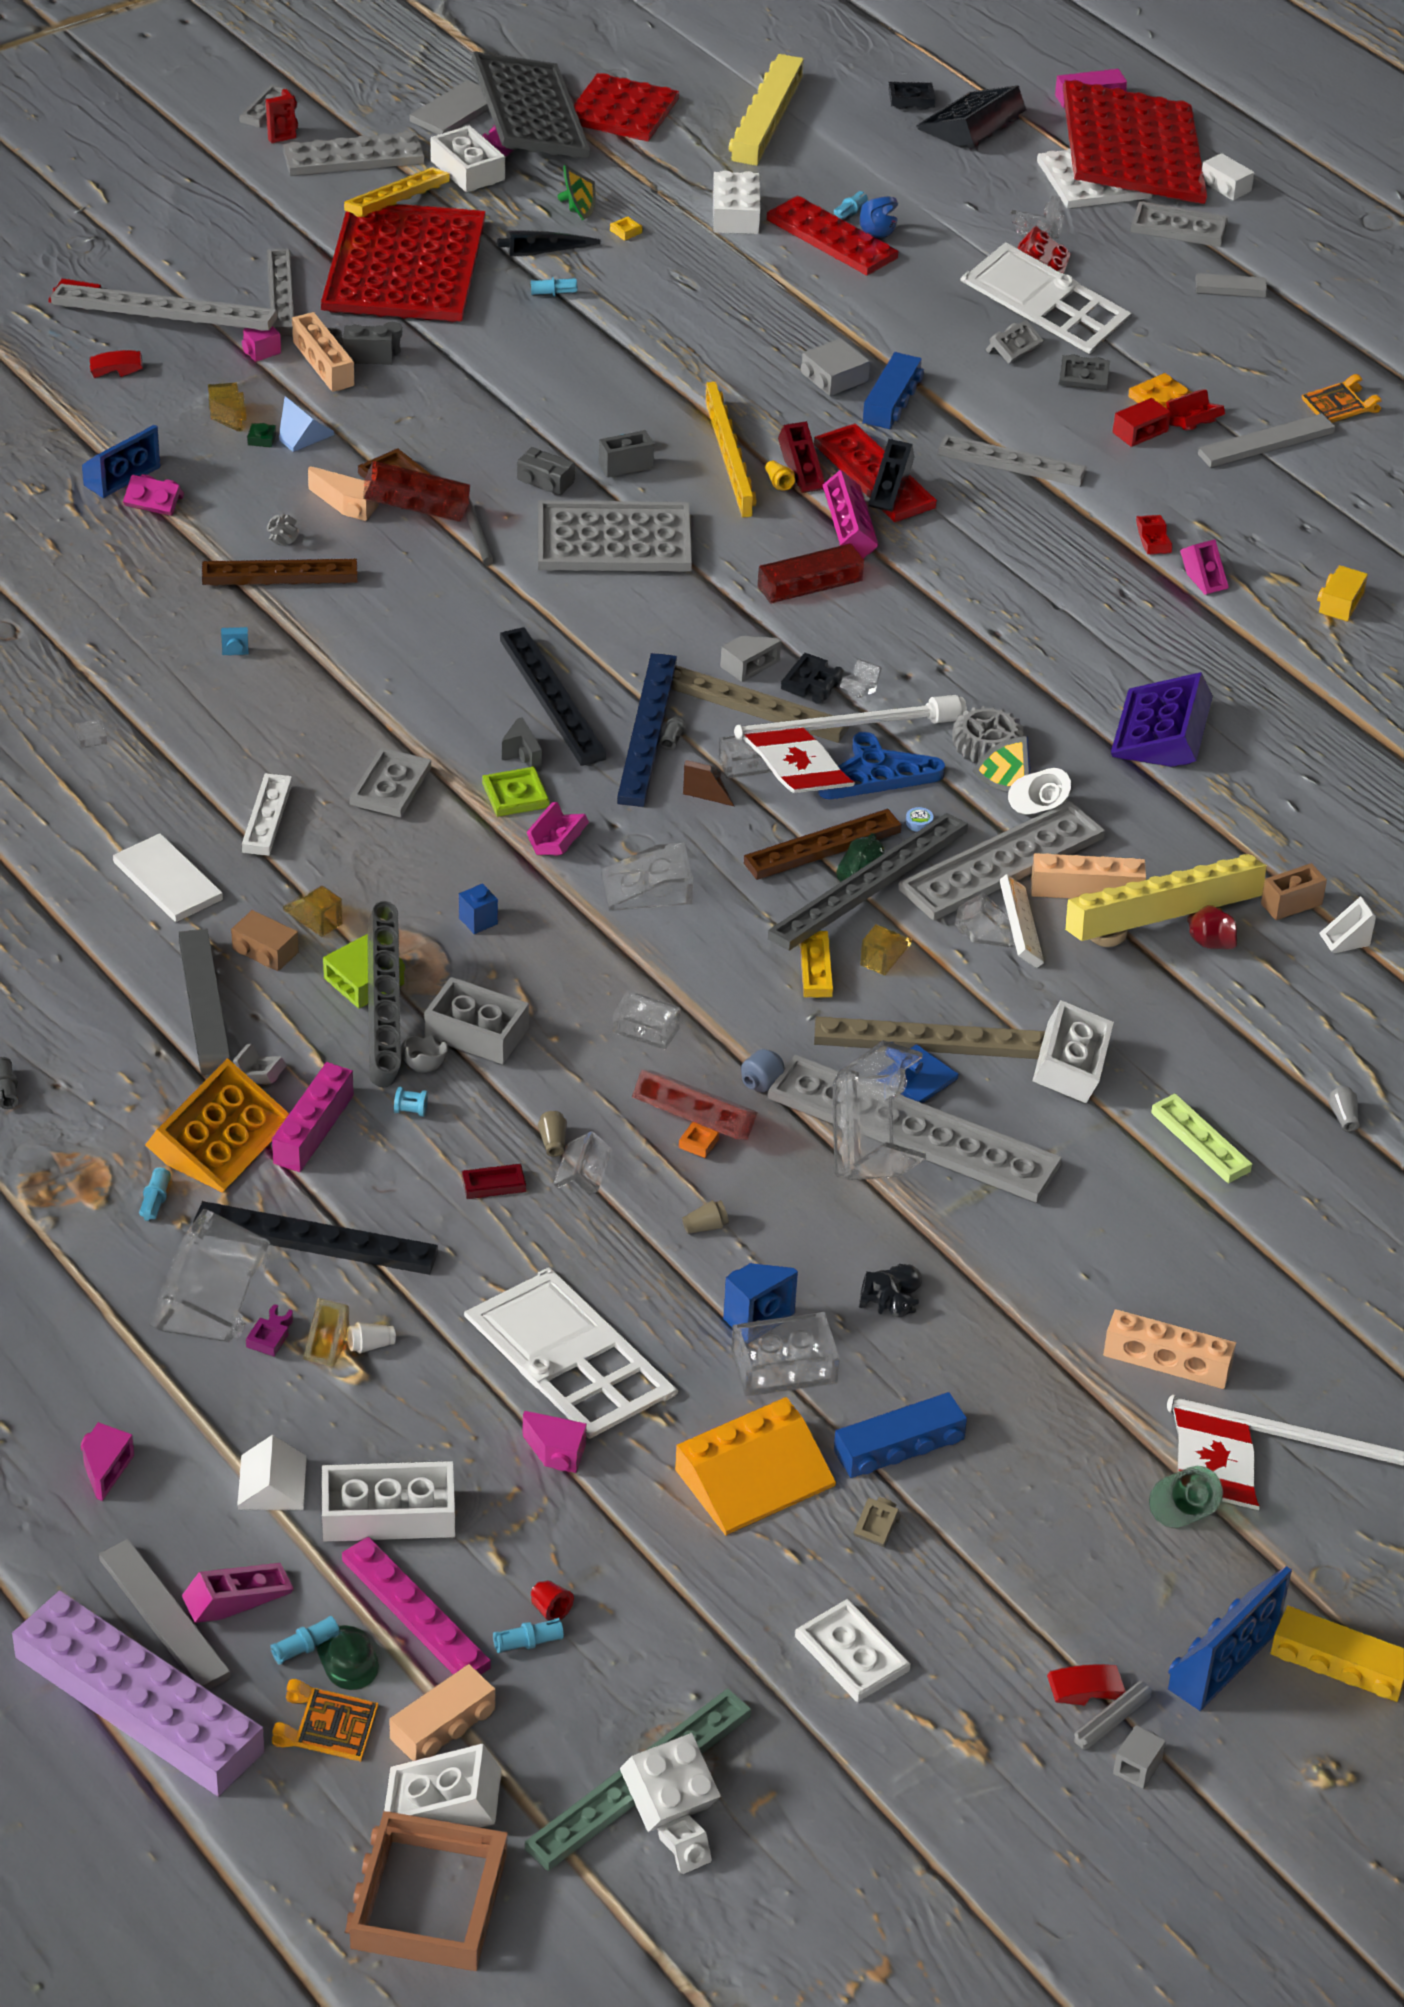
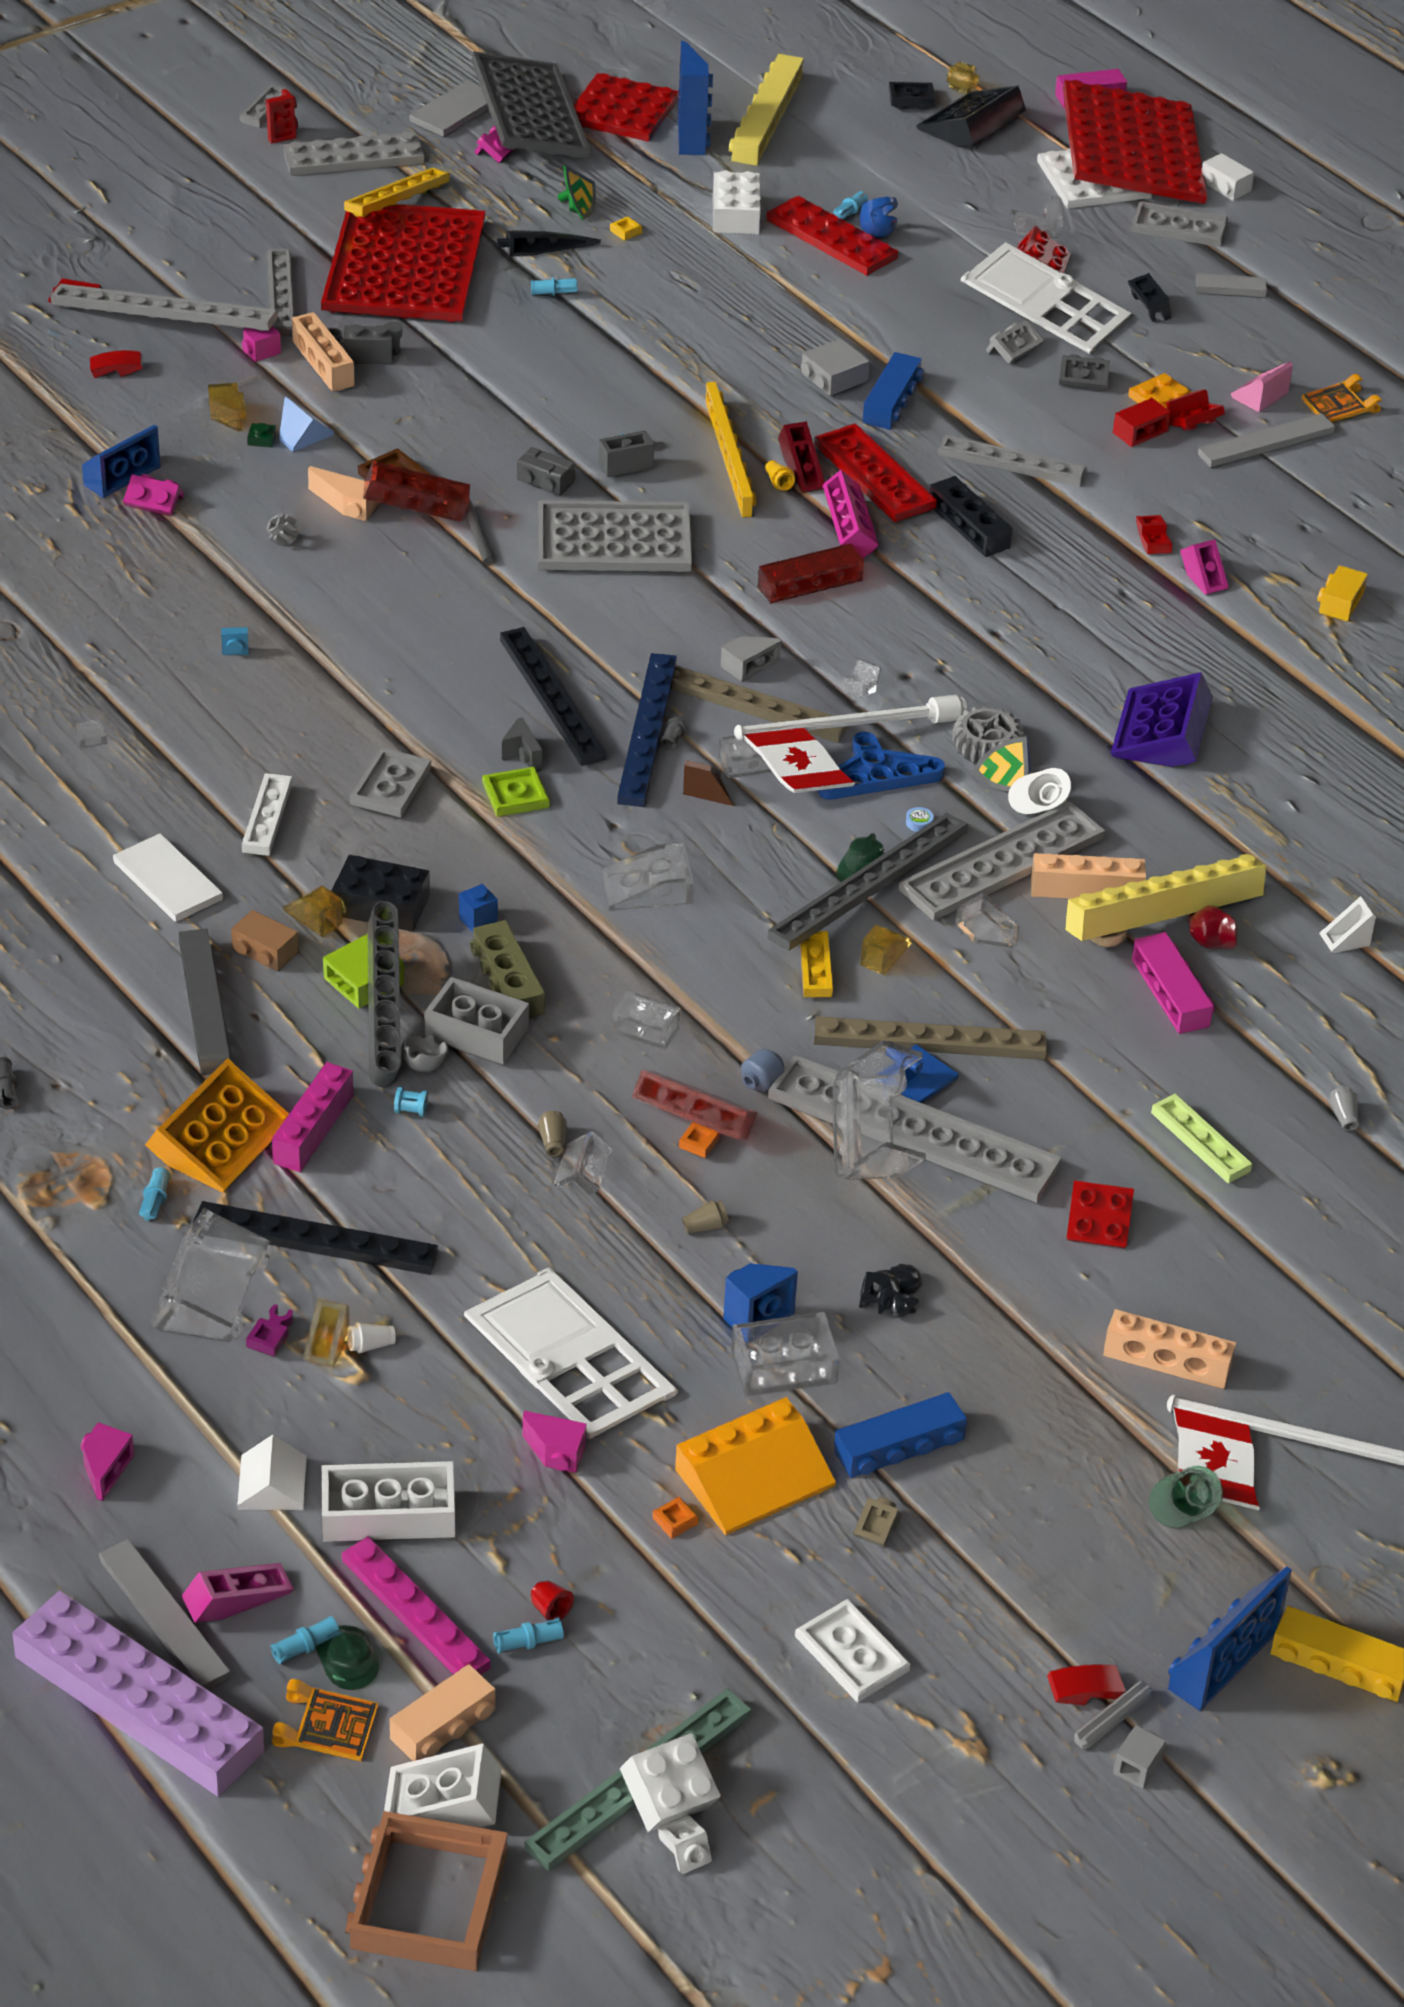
reddish brown plate [202,559,358,586] -> none
light grey bracket [233,1044,287,1085] -> none
white brick [431,125,505,192] -> none
dark red tile [462,1163,526,1199] -> none
dark pink bracket [527,802,589,856] -> none
reddish brown plate [744,808,902,880] -> none
black plate [781,652,844,704] -> none
black slope [868,439,915,512] -> none
white tile [1000,874,1044,968] -> none
white brick [1032,1000,1114,1103] -> none
medium nougat brick [1261,863,1327,920] -> none
none -> black brick [331,854,430,932]
none -> olive brick [470,920,545,1018]
none -> orange tile [652,1497,698,1539]
none -> blue slope [678,41,713,155]
none -> black brick [930,476,1013,557]
none -> clear yellow head [946,62,980,93]
none -> red bracket [1066,1180,1134,1248]
none -> black hinge [1128,273,1171,322]
none -> dark pink brick [1132,932,1215,1034]
none -> bright pink slope [1230,361,1293,412]

